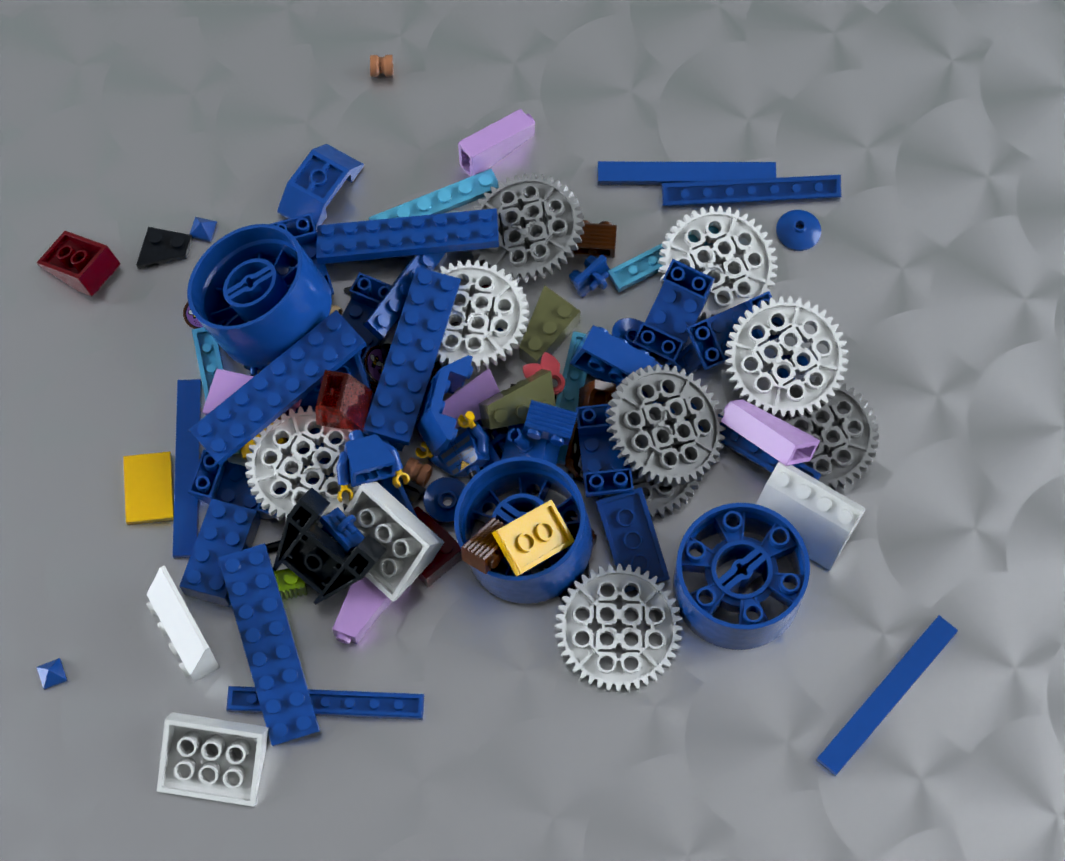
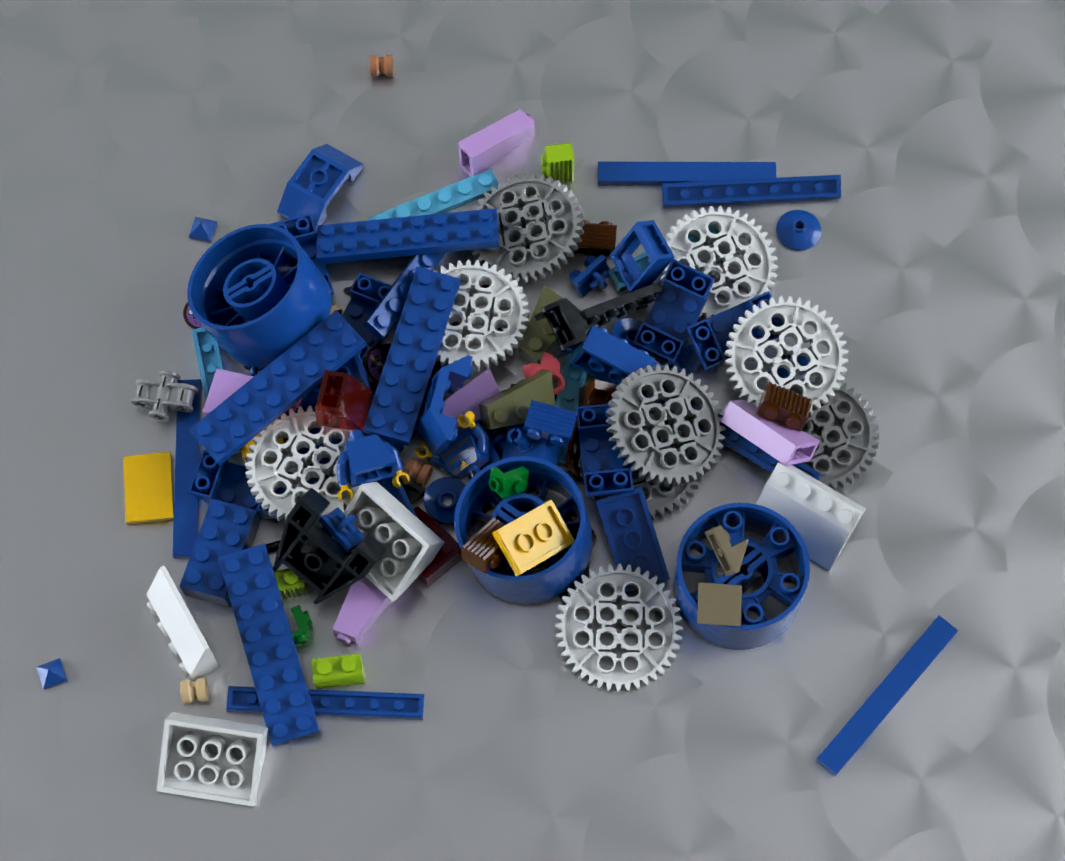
dark red slope [36,231,121,296] -> none
black wing [136,227,193,269] -> none
none -> light grey axle [131,370,199,421]
none -> tan wheel [180,677,209,704]
none -> green bracket [290,605,312,646]
none -> lime brick [311,653,365,689]
none -> green bracket [489,466,529,499]
none -> black hinge [534,281,664,358]
none -> lime brick [541,142,574,184]
none -> blue window [609,220,675,292]
none -> dark tan sticker [697,582,742,626]
none -> dark tan slope [705,525,748,576]
none -> reddish brown brick [756,382,812,432]

